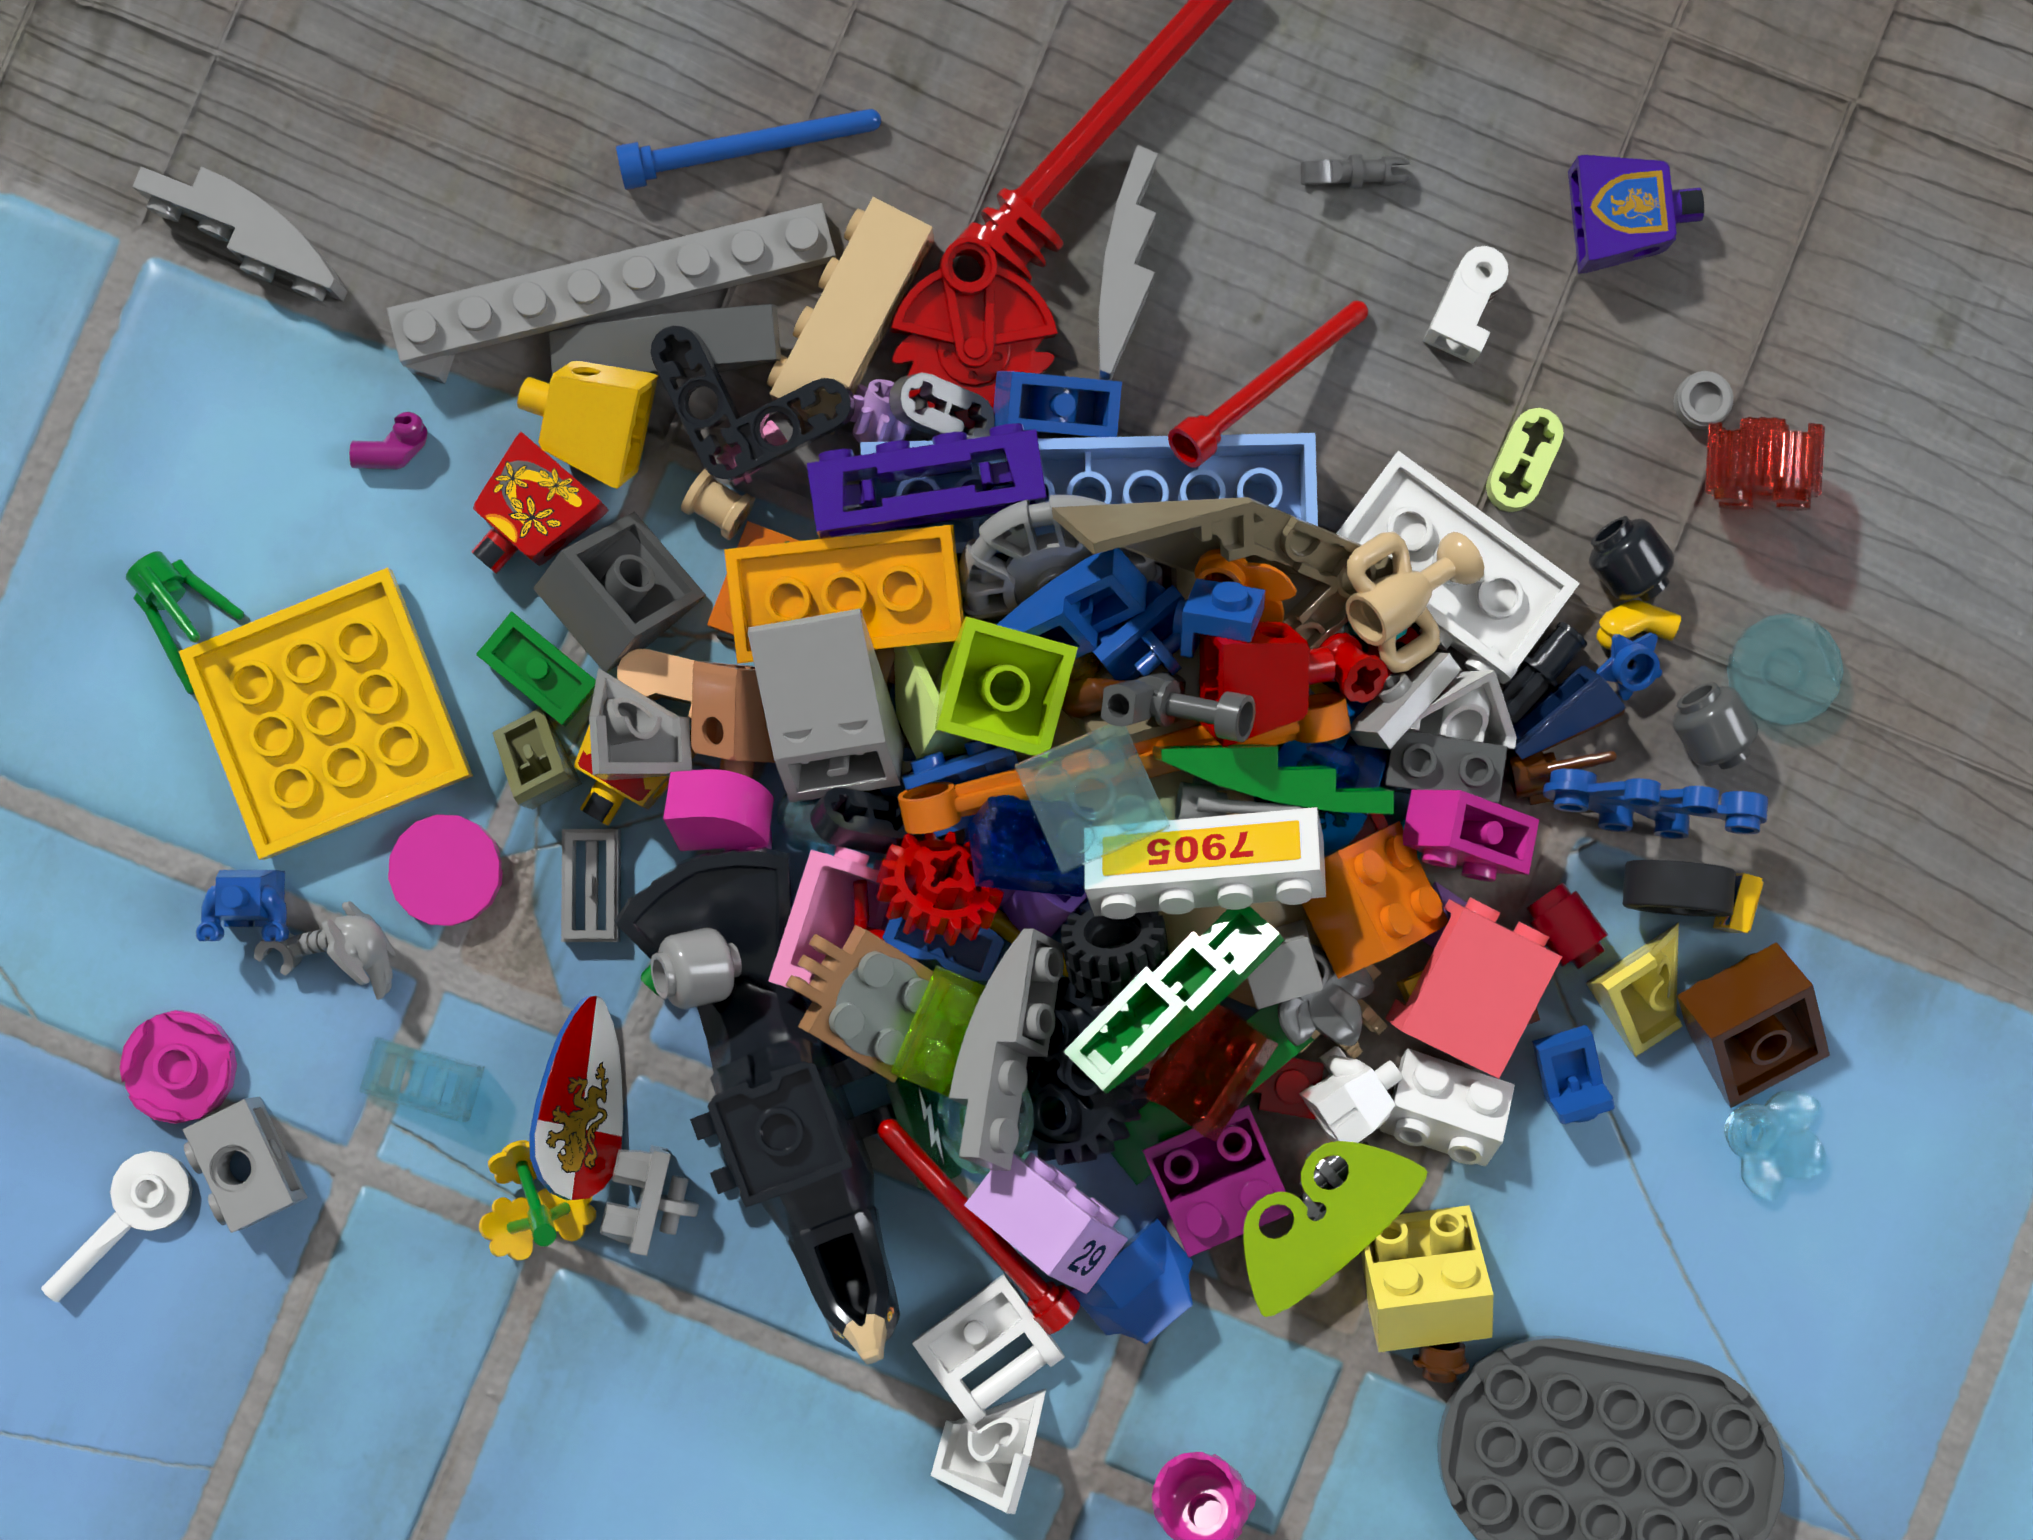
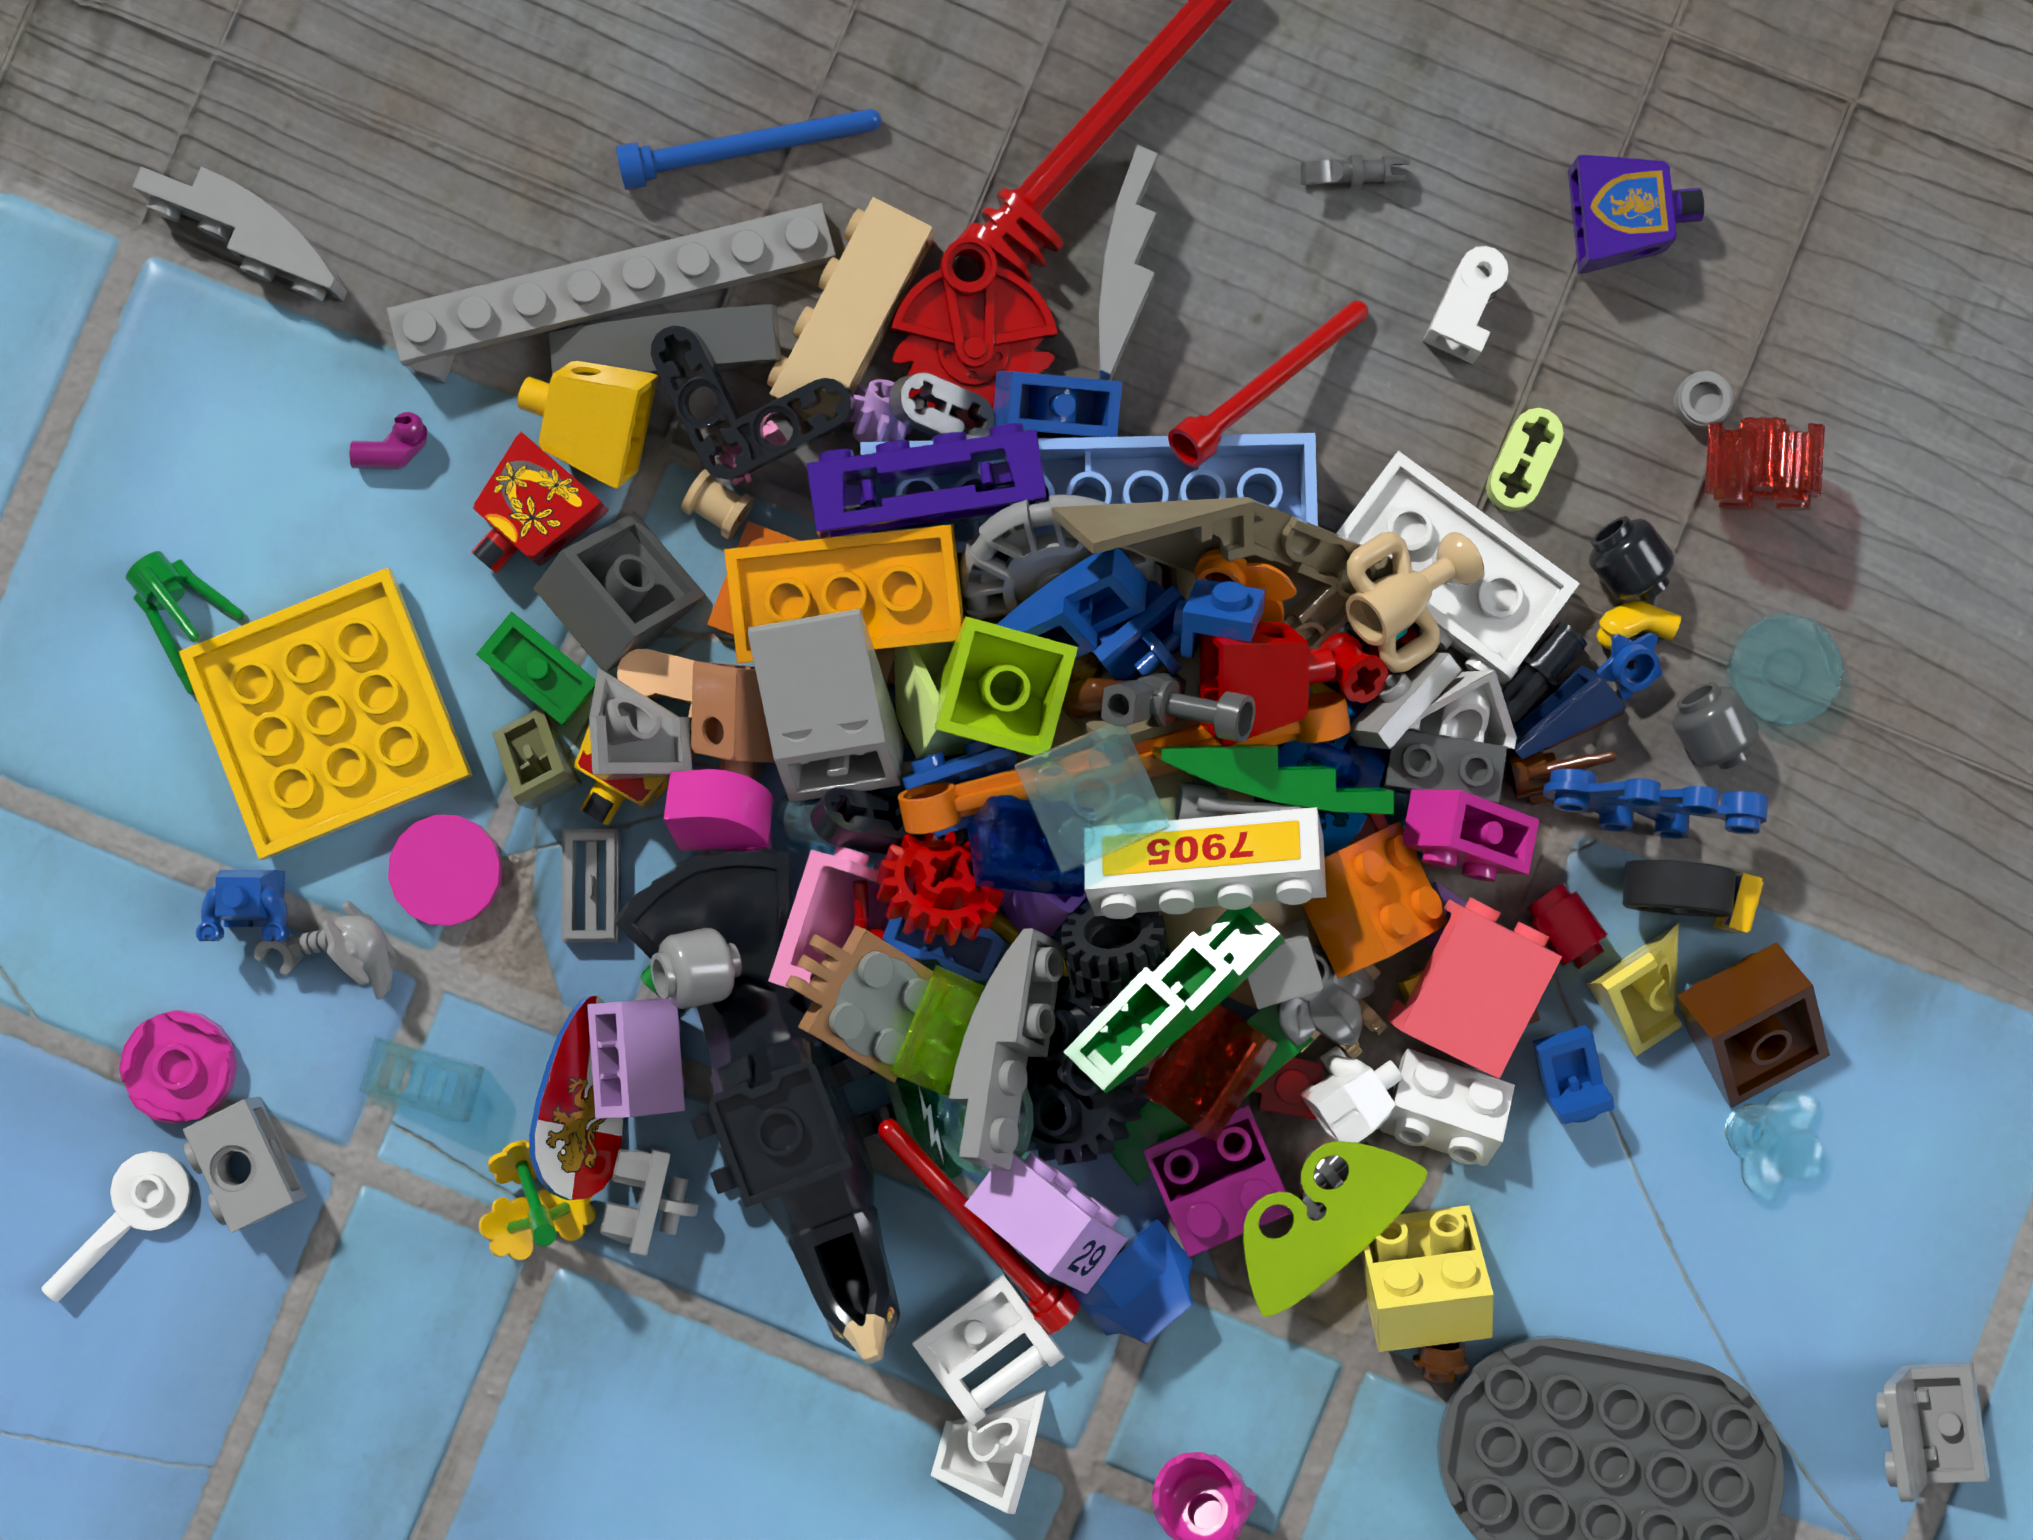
none -> lavender brick [587,998,685,1119]
none -> light grey bracket [1876,1361,1990,1502]

